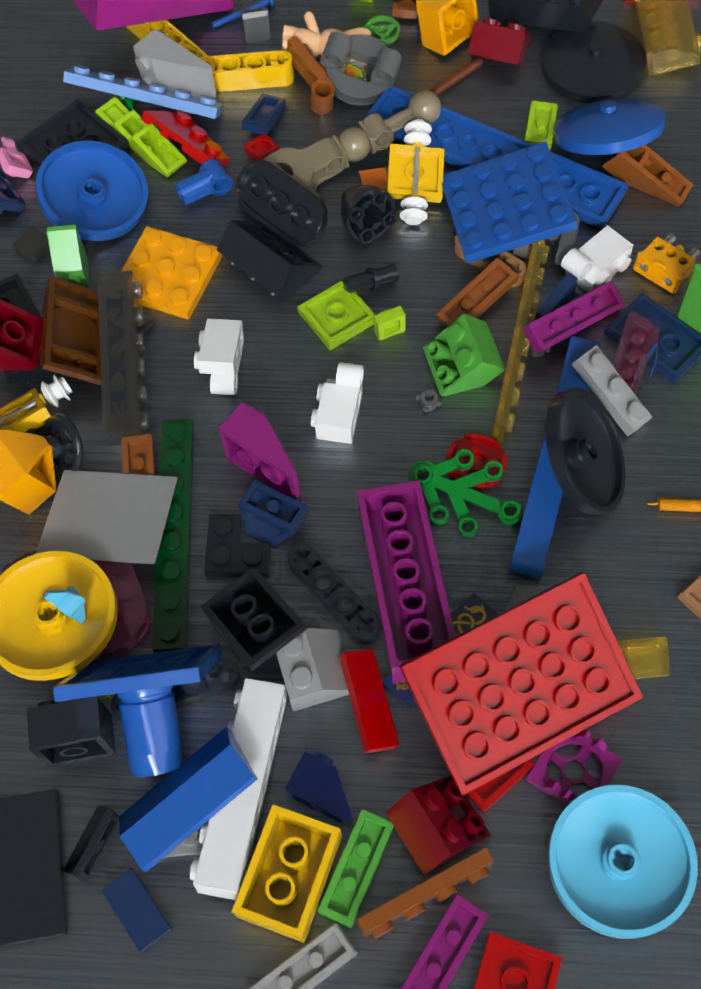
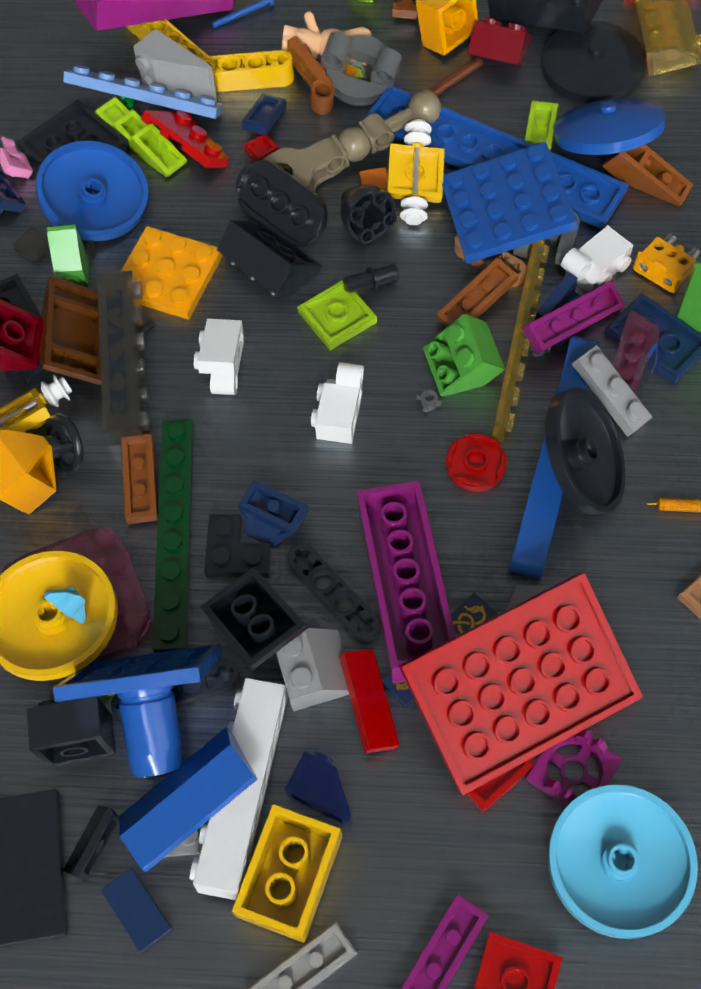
light grey sticker [35,470,177,564] -> none
blue piece [174,159,233,205] -> none
magenta slope [218,402,302,502] -> none
dark grey slope [240,6,271,44] -> none
bright green plate [318,809,394,929] -> none
dark orange plate [357,847,494,939] -> none
bright green piece [365,15,400,45] -> none
lime plate [374,306,406,341] -> none
dark red slope [385,776,491,875] -> none
green plant [408,449,523,538] -> none
clear yellow slope [617,636,670,679] -> none

